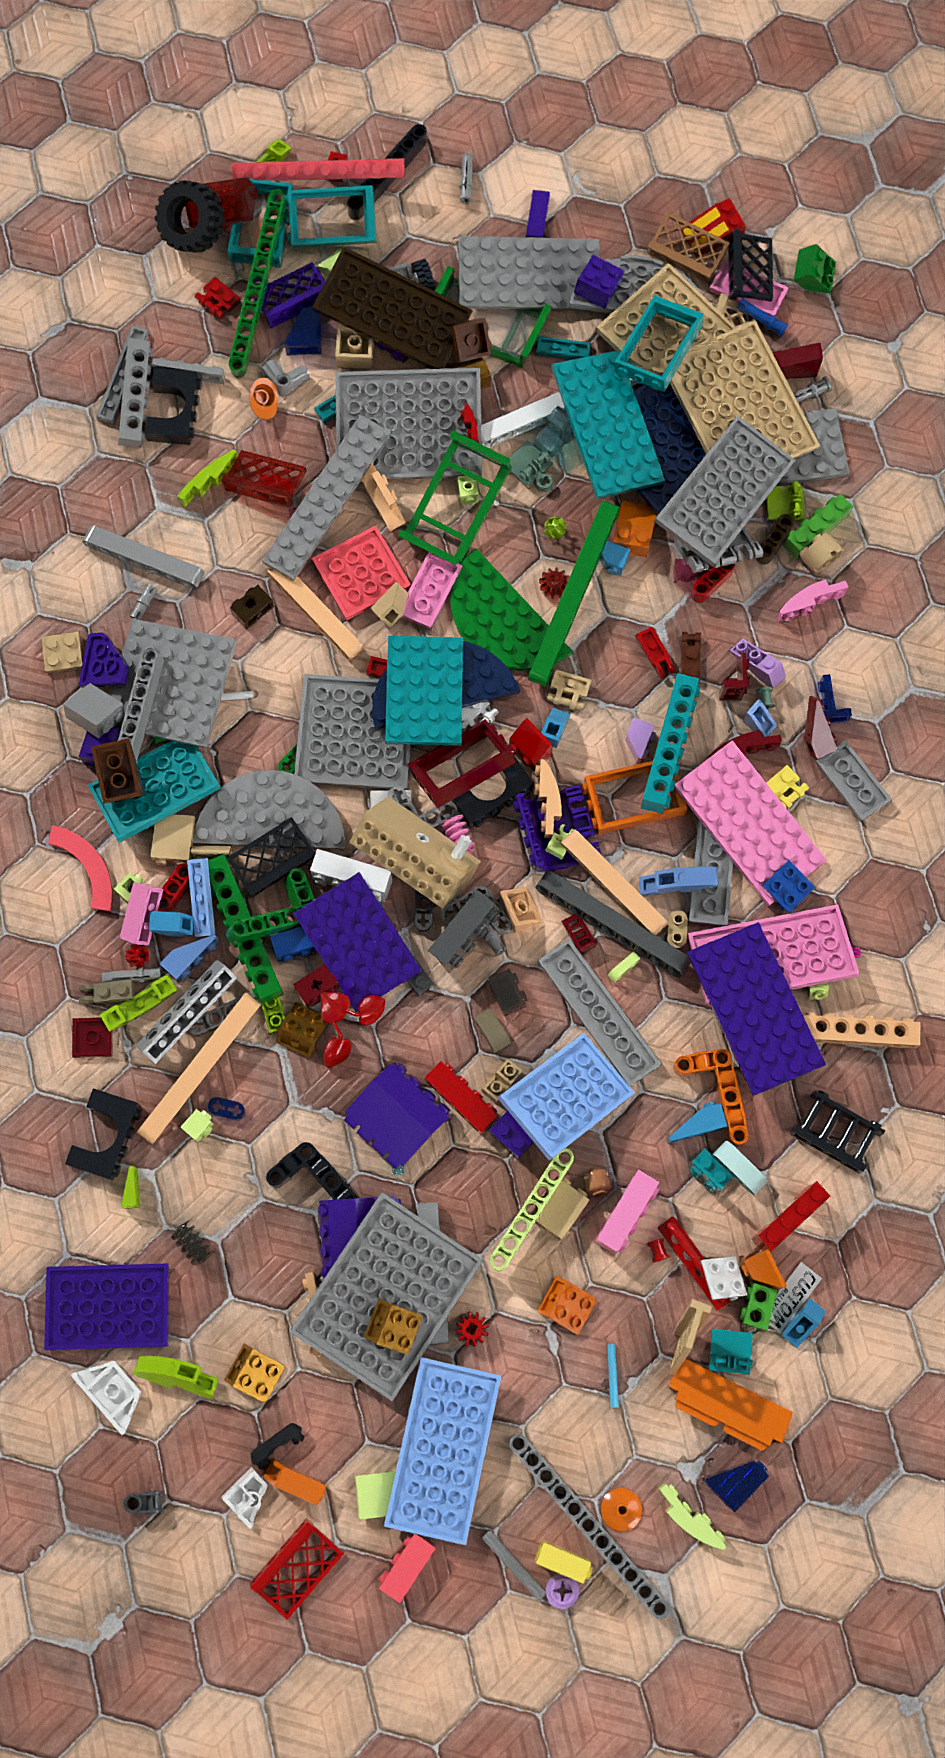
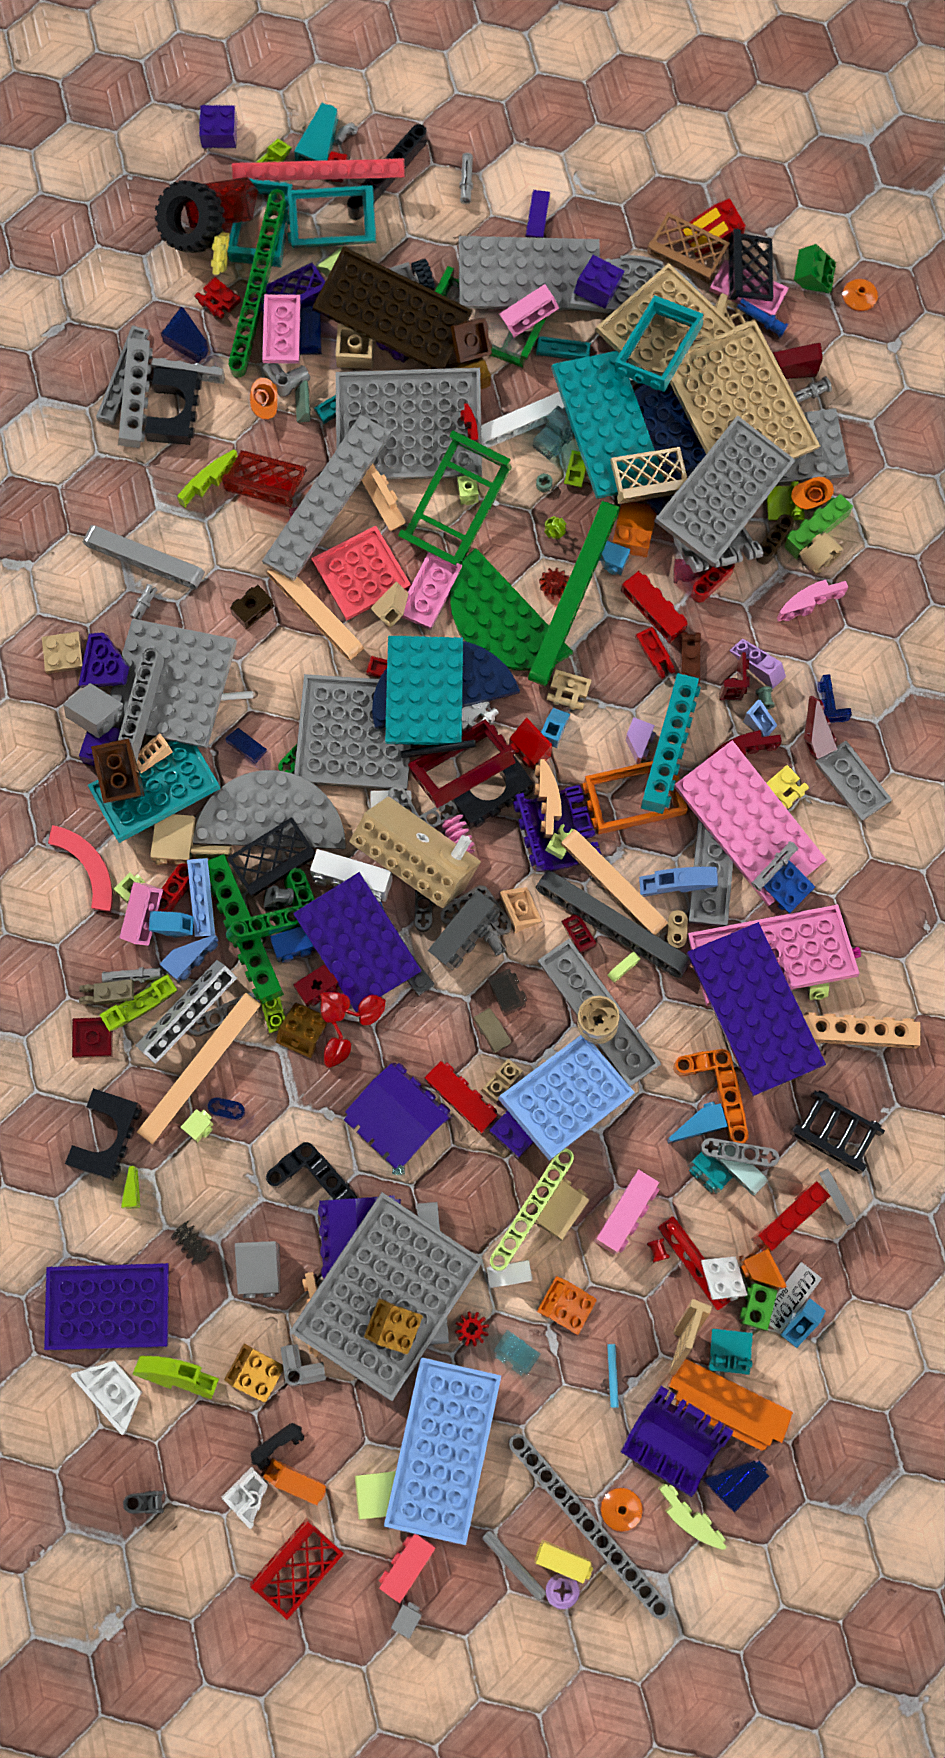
red gear [125,944,149,968] -> none
sand green hinge [509,441,553,487] -> none
nougat head [583,1166,611,1198] -> none
none -> light nougat slope [137,734,173,773]
none -> clear blue slope [161,307,209,363]
none -> dark purple brick [199,105,237,148]
none -> light yellow plate [211,232,229,274]
none -> clear blue slope [225,728,267,764]
none -> light grey slope [235,1241,280,1299]
none -> bright pink plate [263,295,301,363]
none -> dark grey piece [264,886,294,911]
none -> light grey piece [280,1344,326,1387]
none -> teal slope [294,102,338,161]
none -> sand green slope [295,381,311,422]
none -> light grey arm [334,123,358,145]
none -> light grey brick [391,1601,422,1639]
none -> black bar [401,740,476,758]
none -> white slope [486,1260,533,1288]
none -> clear light blue brick [493,1330,541,1376]
none -> bright pink brick [500,284,559,338]
none -> lime slope [564,450,586,488]
none -> tan wheel [577,996,620,1044]
none -> tan fence [610,447,687,504]
none -> dark purple hinge [620,1385,733,1497]
none -> red brick [621,571,688,643]
none -> light grey beam [701,1138,779,1167]
none -> light grey pin [751,841,798,891]
none -> orange piece [791,477,834,509]
none -> light grey beam [819,1169,856,1226]
none -> orange dish [843,279,878,311]

